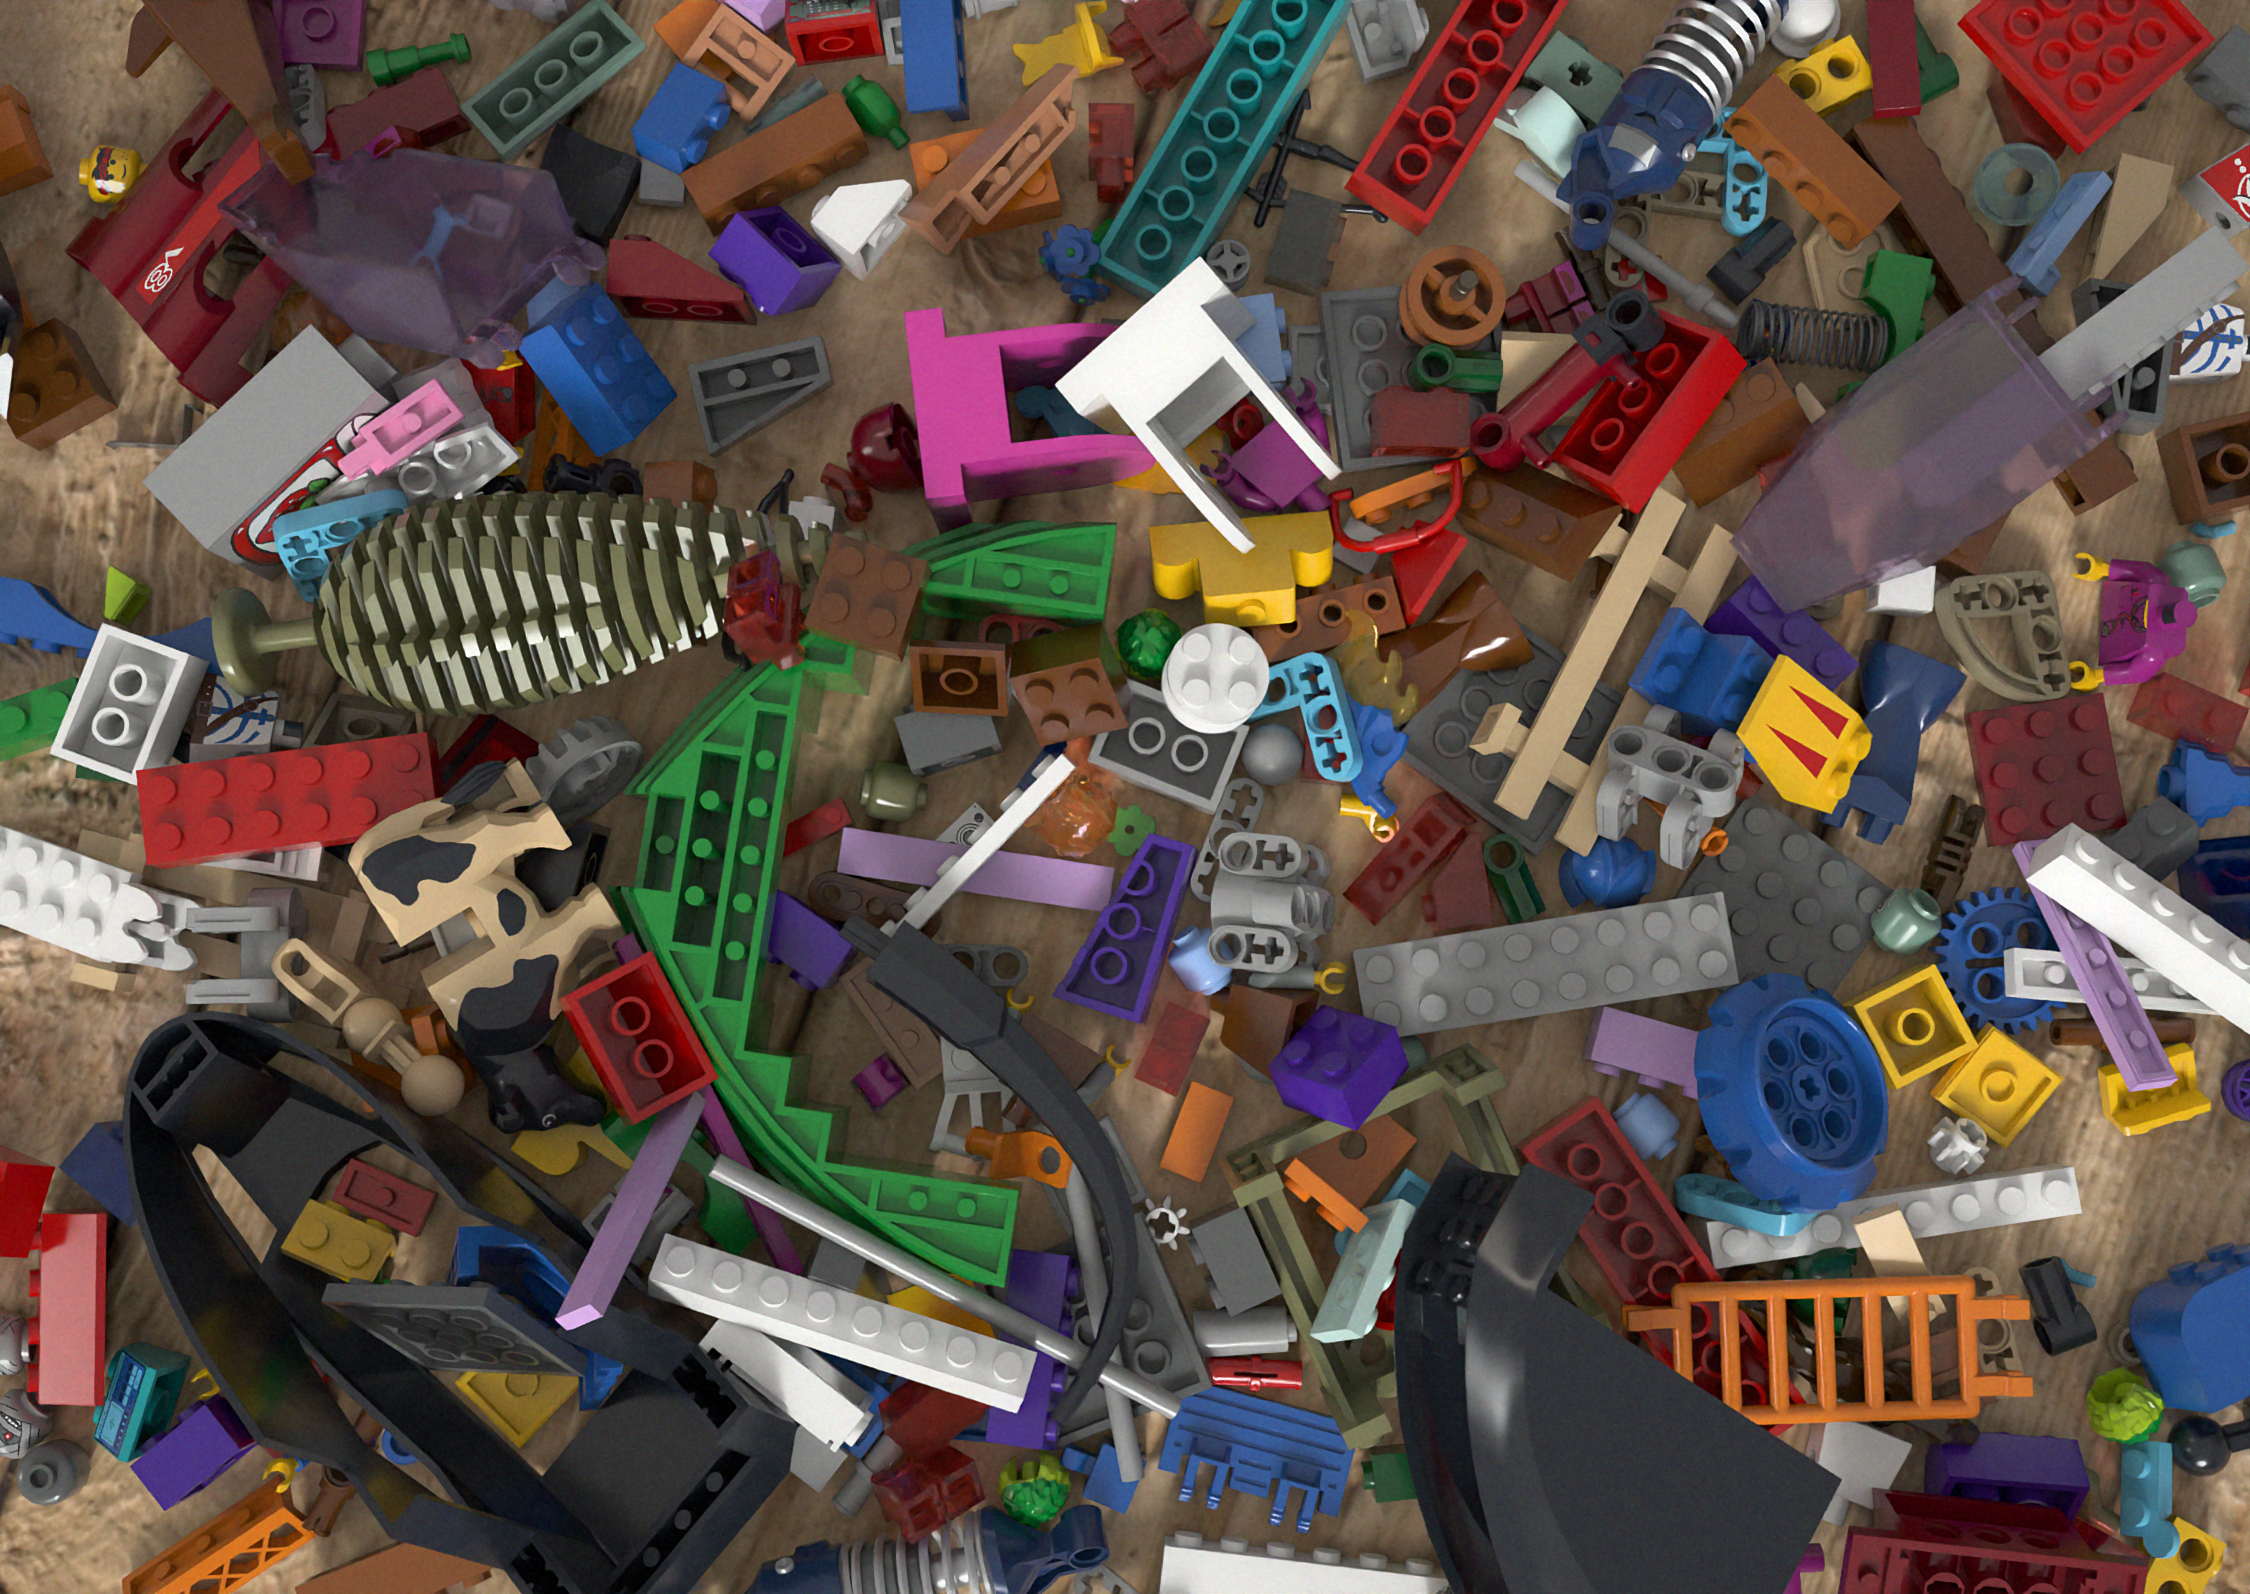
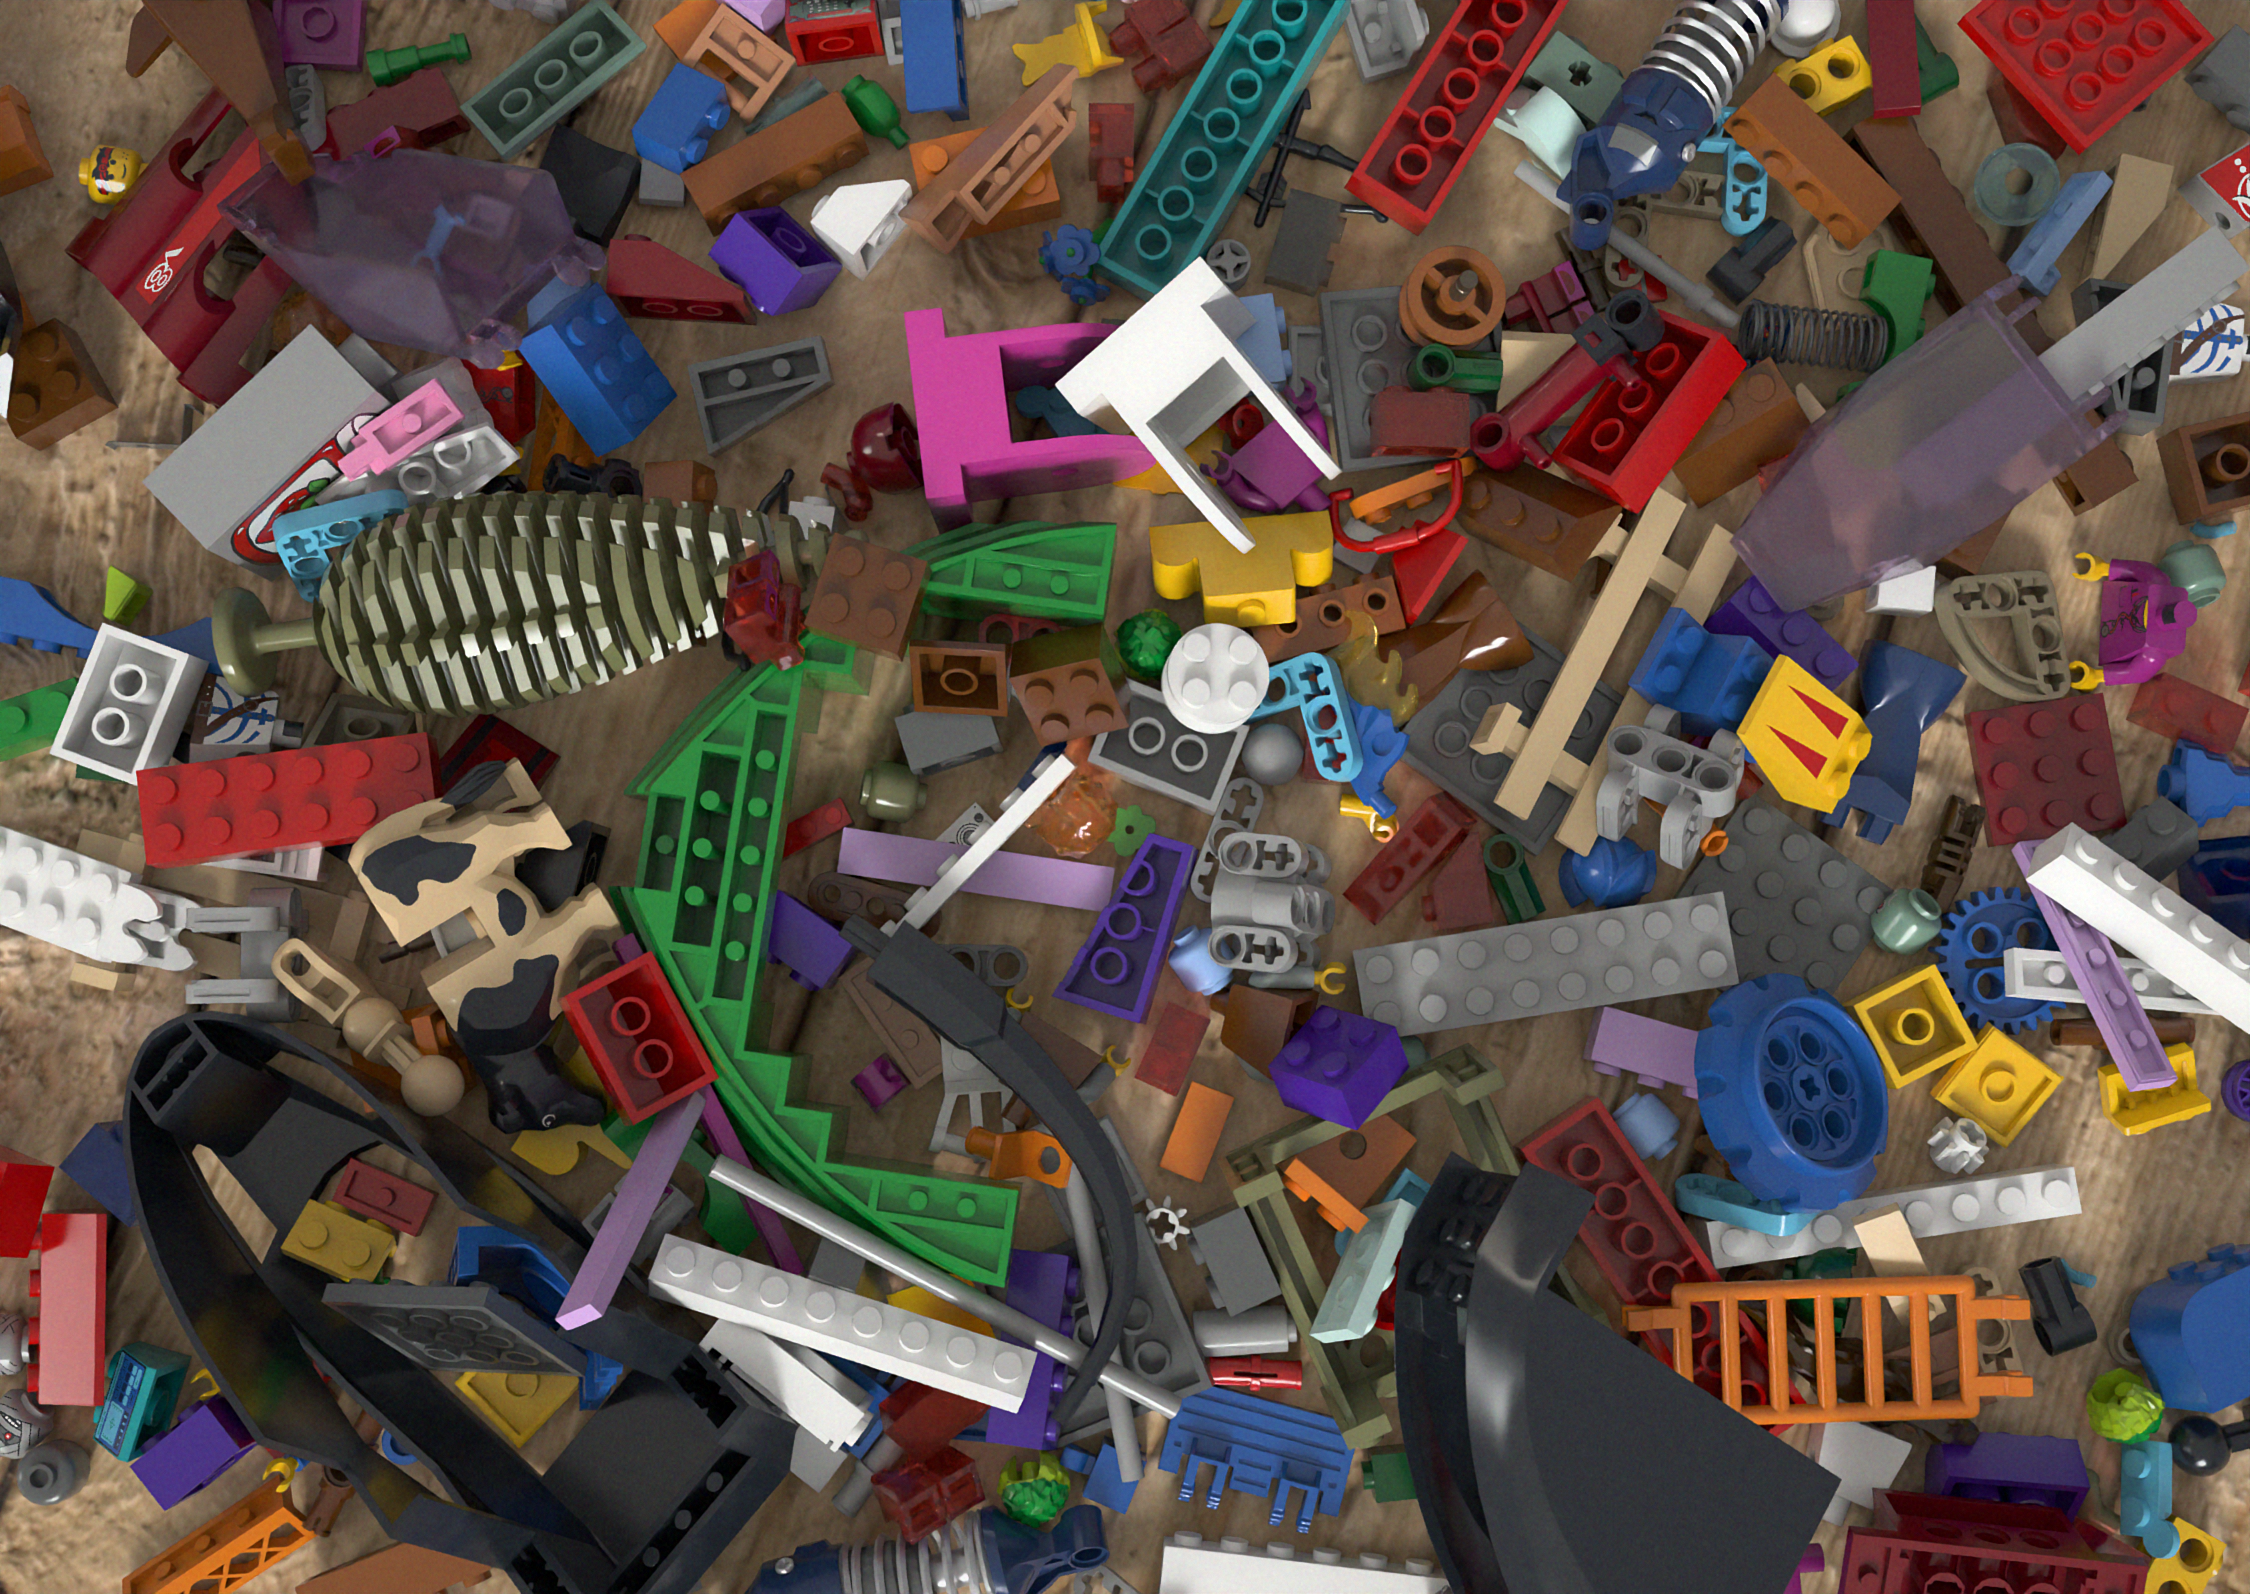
light grey gear [525,715,644,826] -> none

